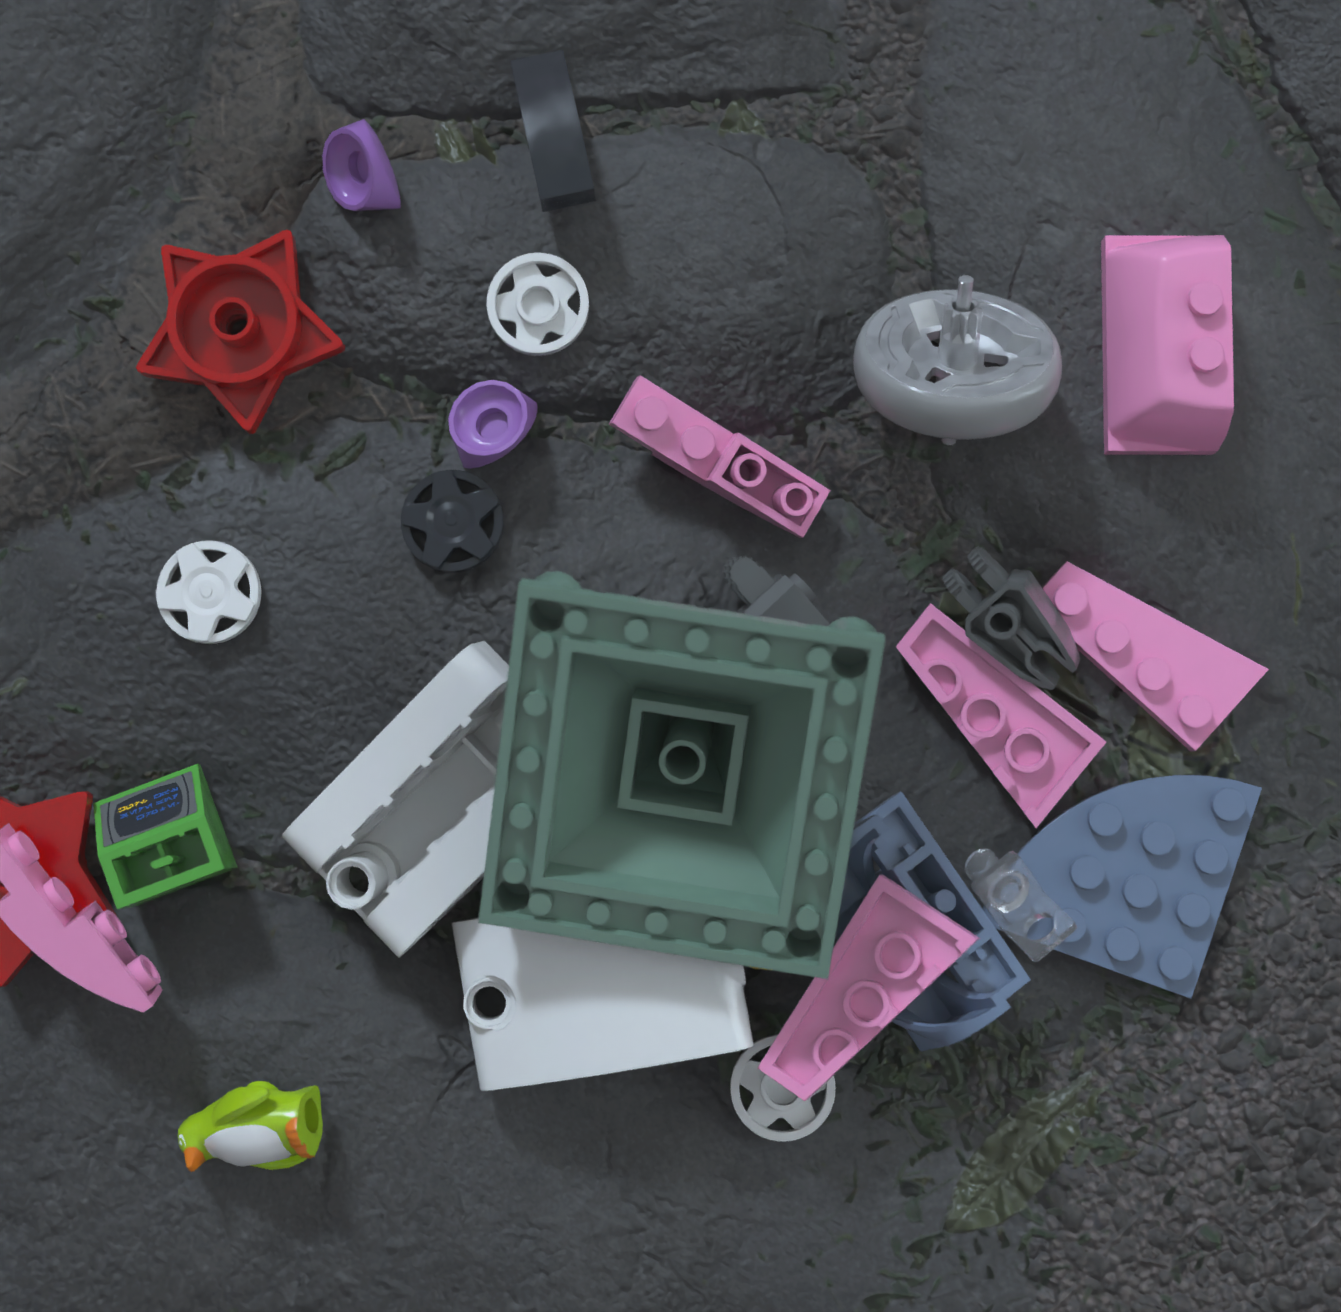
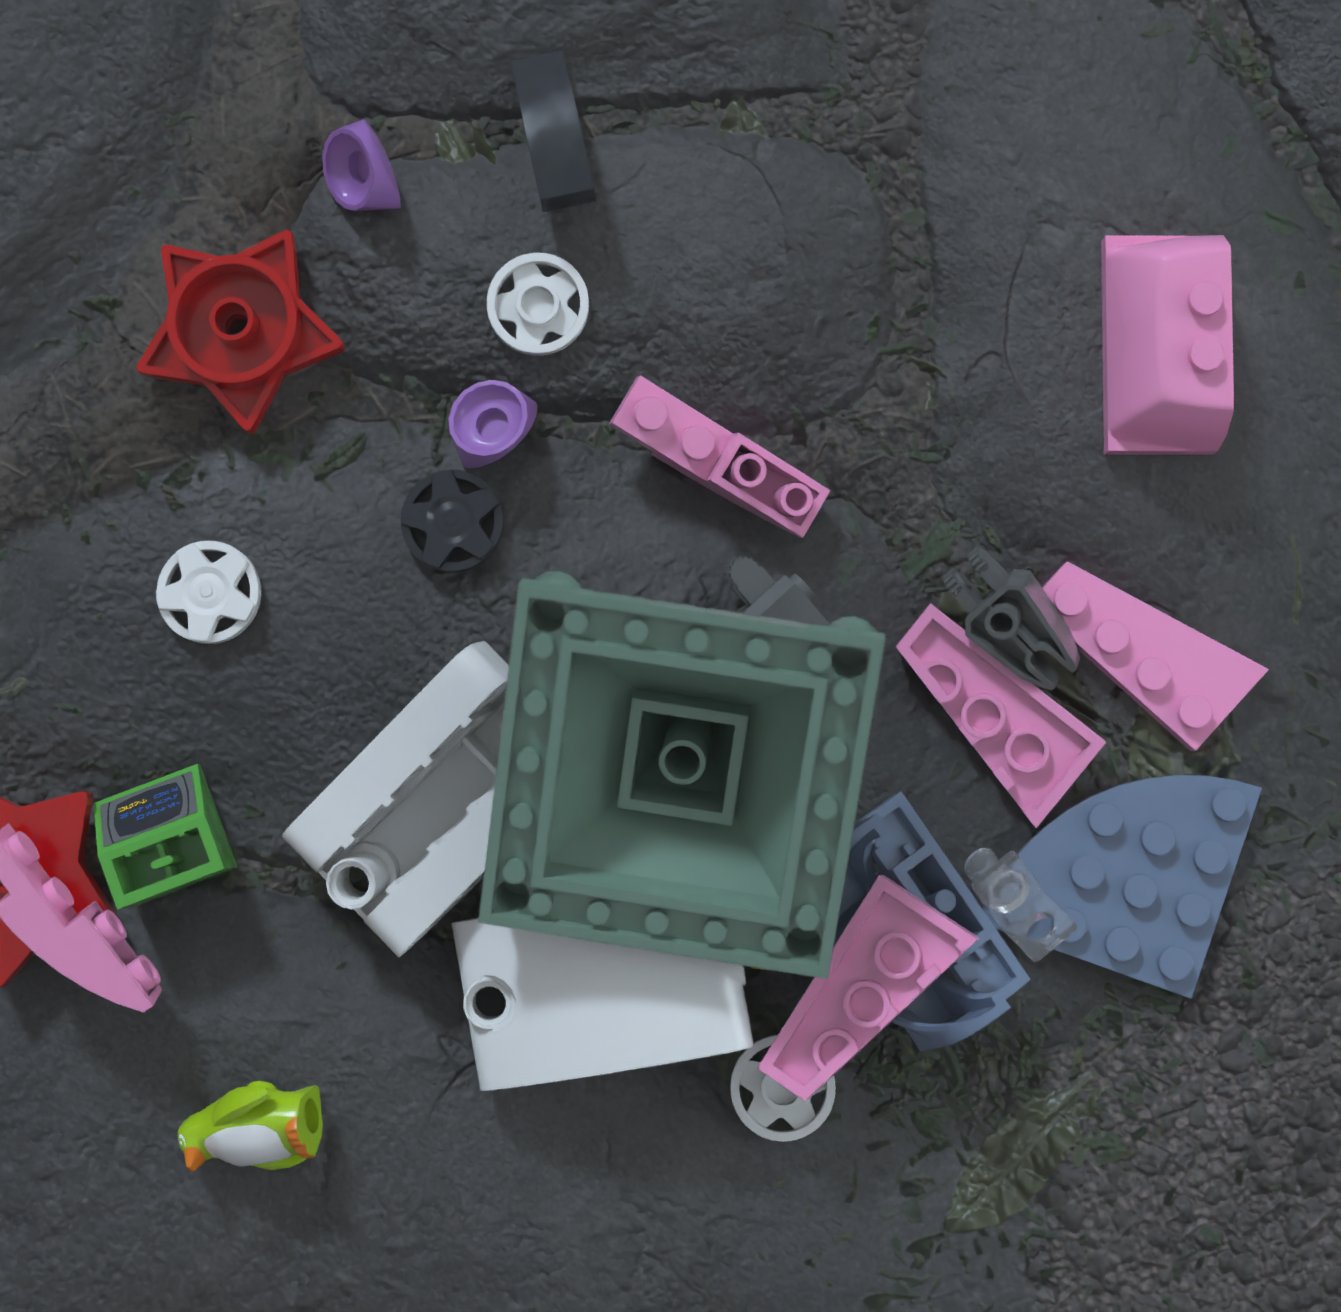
flat silver wheel [853,275,1062,445] -> none

